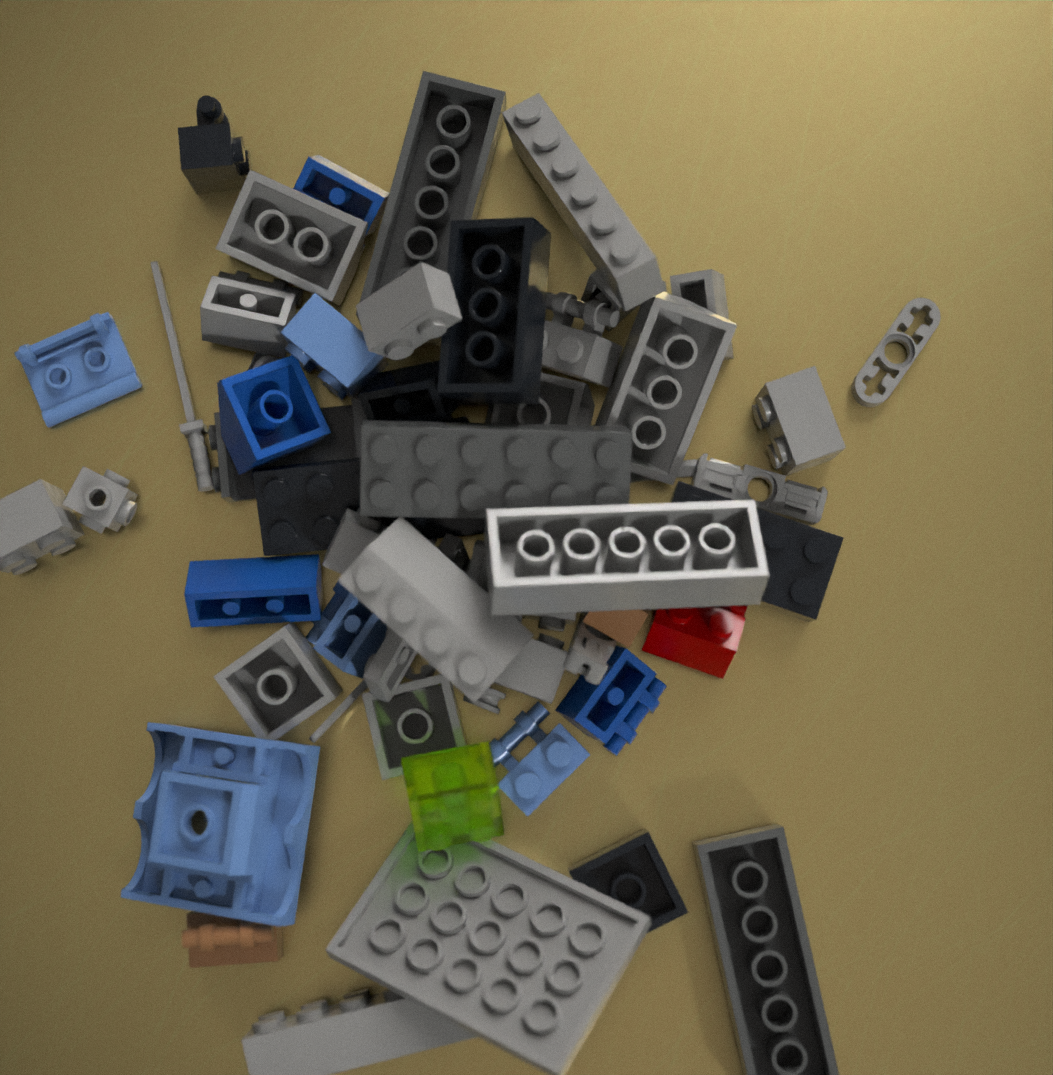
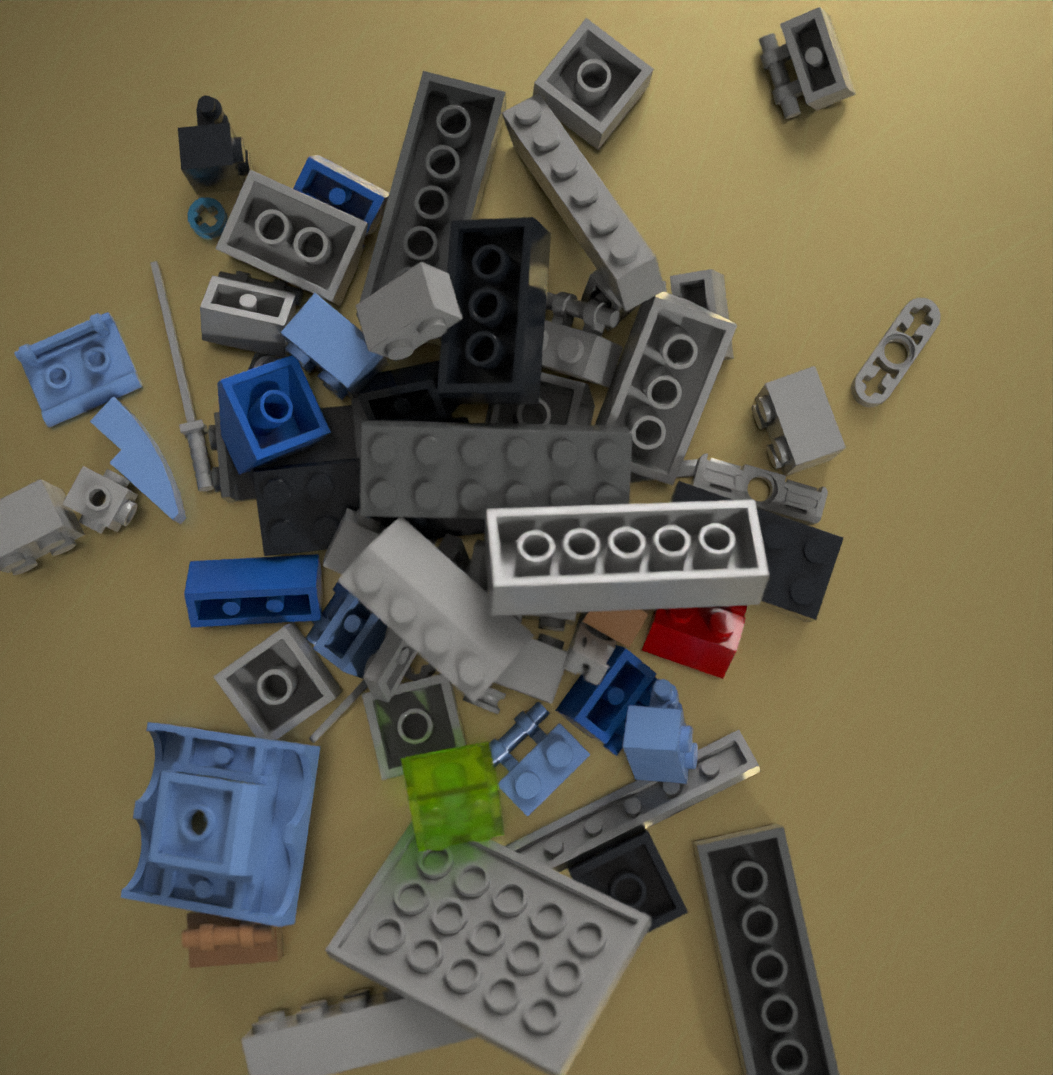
none -> medium blue slope [90,396,186,524]
none -> dark azure bush [187,197,228,239]
none -> light grey plate [505,730,760,872]
none -> light grey brick [533,18,654,150]
none -> medium blue brick [623,679,698,784]
none -> light grey brick [759,7,856,119]

